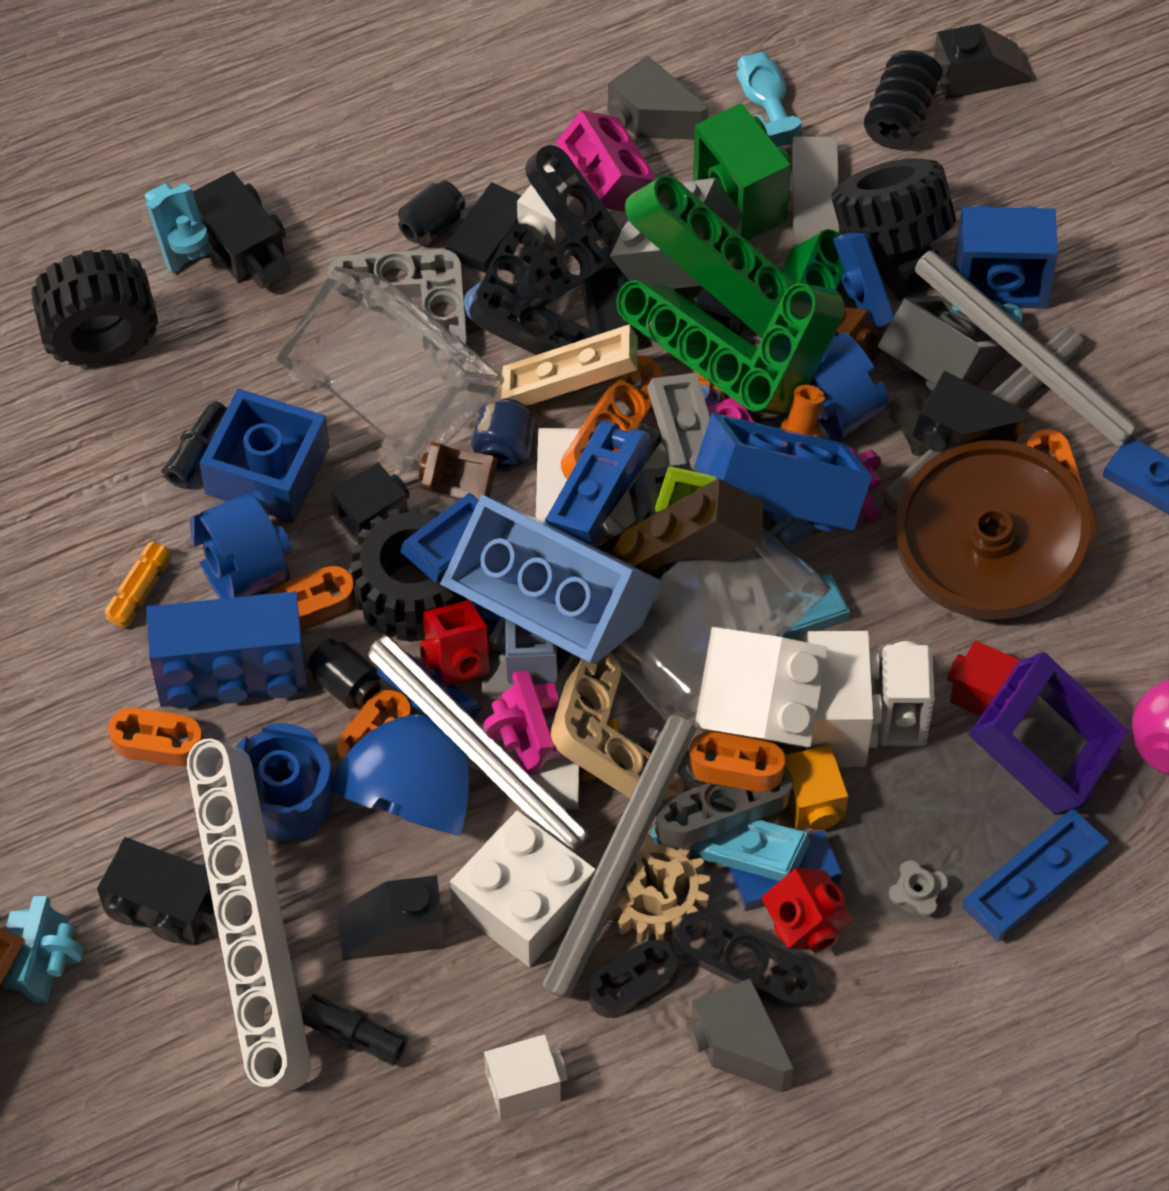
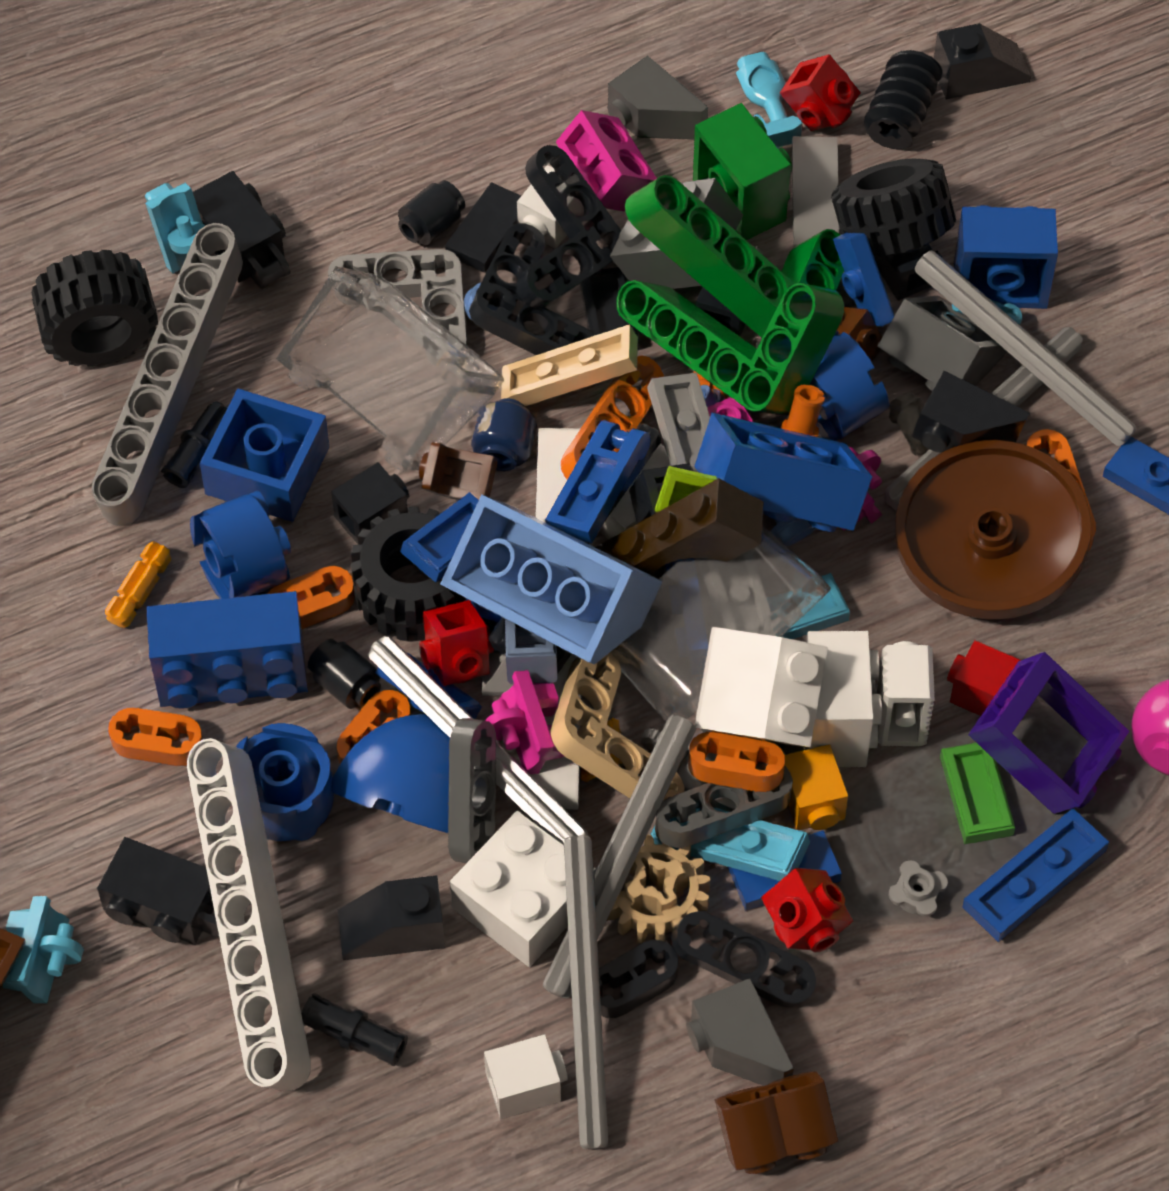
none -> light grey beam [91,223,243,526]
none -> dark grey beam [448,718,496,864]
none -> light grey axle [564,835,608,1149]
none -> reddish brown brick [715,1071,838,1174]
none -> red brick [780,54,861,131]
none -> bright green tile [940,743,1015,845]

